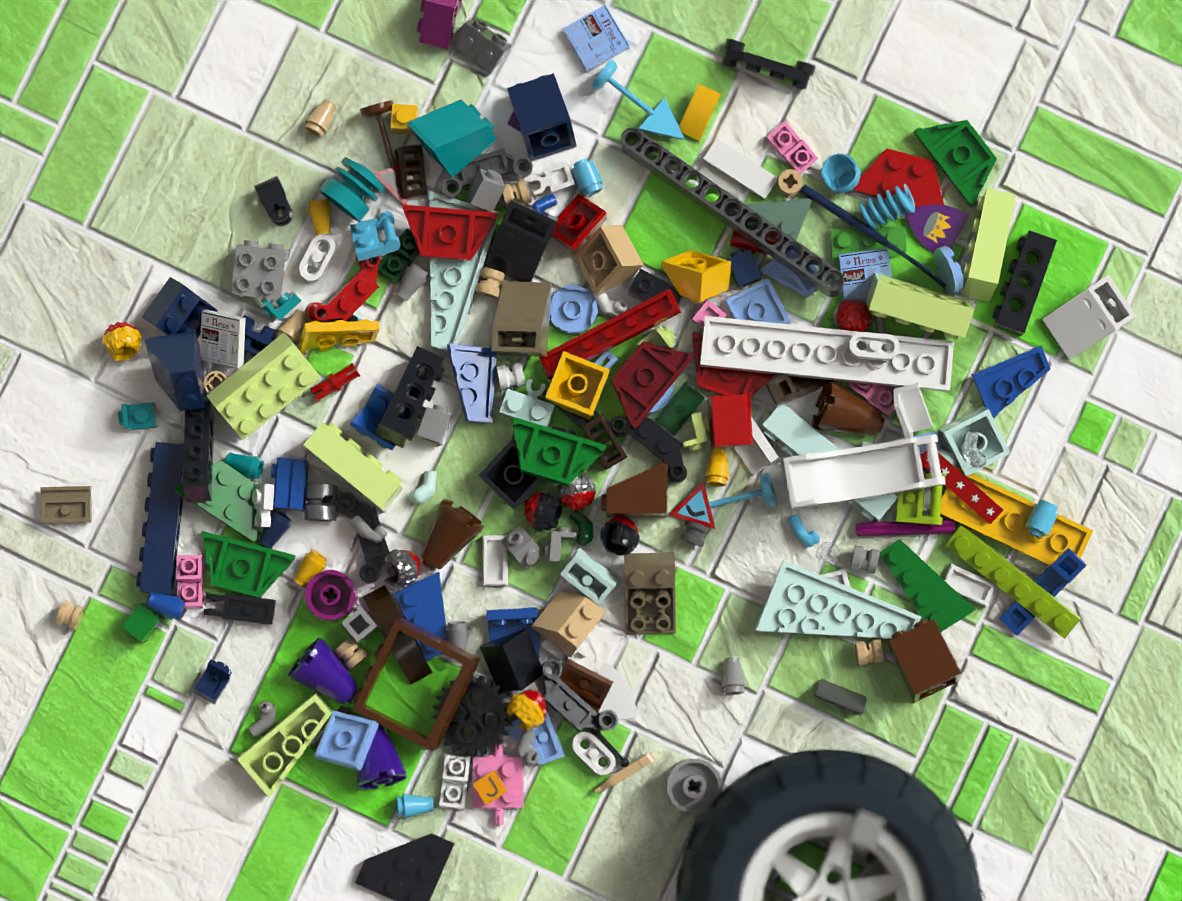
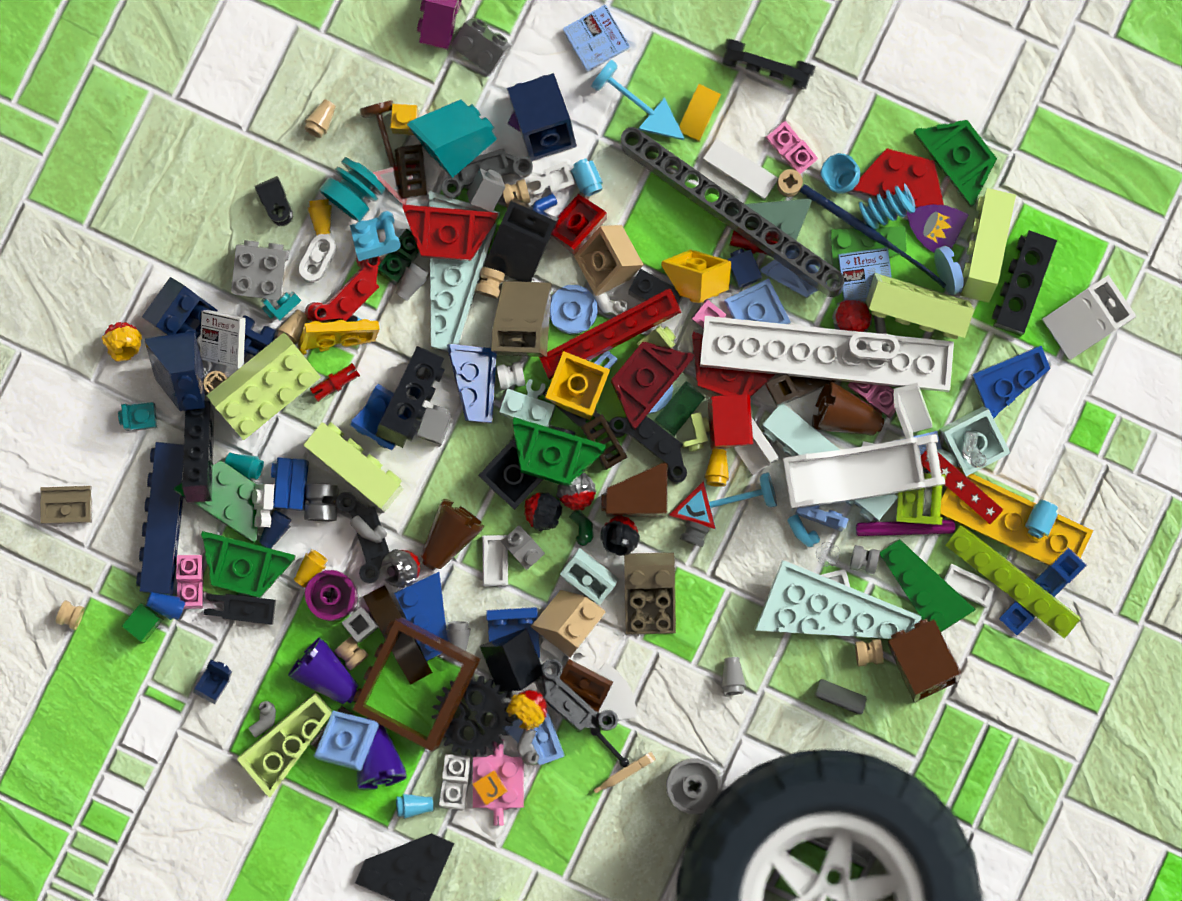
light aqua arm [409,471,437,504] -> none
light grey bracket [545,527,577,563] -> none
white plate [572,731,616,775] -> none
light grey brick [846,810,885,852] -> none
none -> light blue wing [795,505,849,532]

